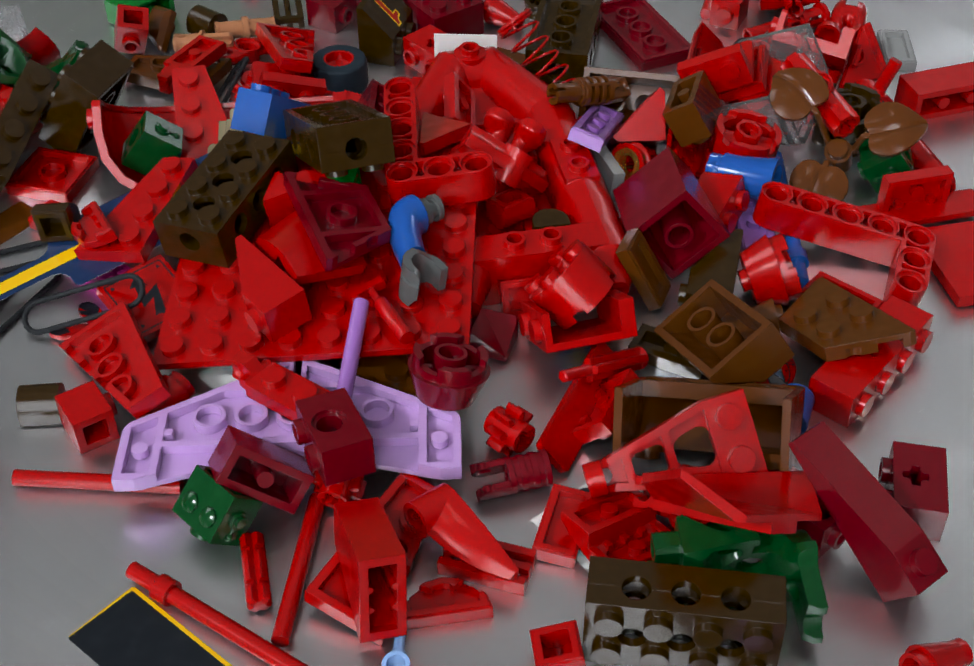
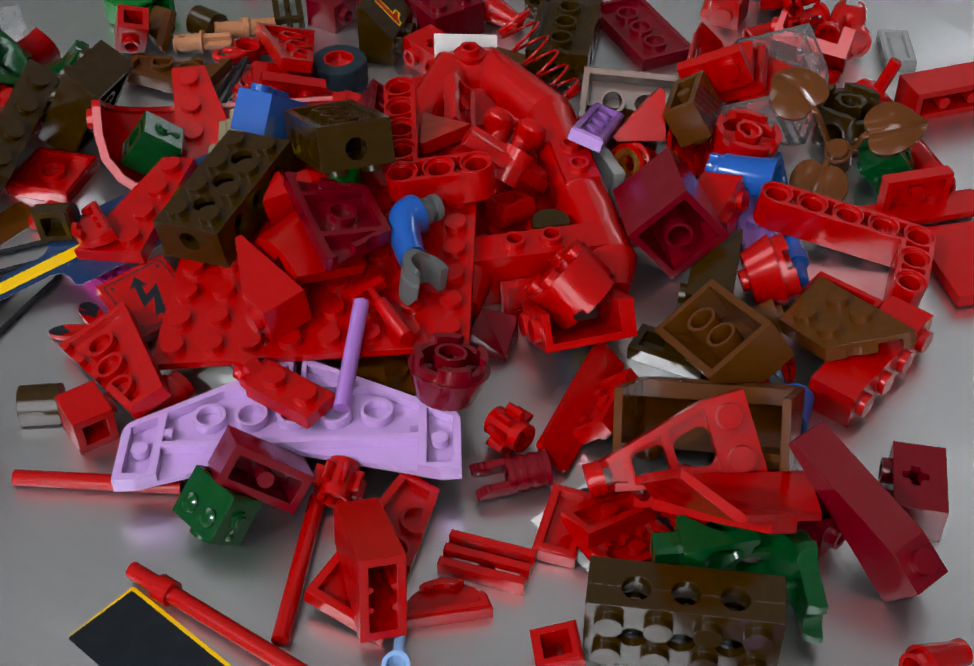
black piece [22,273,146,335] -> none
red hinge [157,35,227,95] -> none
red axle [239,531,272,612] -> none
dark red brick [291,387,376,487] -> none
red piece [403,483,519,581] -> none
reddish brown hinge [546,75,631,107] -> none
red axle [558,346,649,382] -> none
reddish brown tile [615,228,672,311] -> none
red piece [780,52,860,138] -> none
red tile [838,22,886,88] -> none

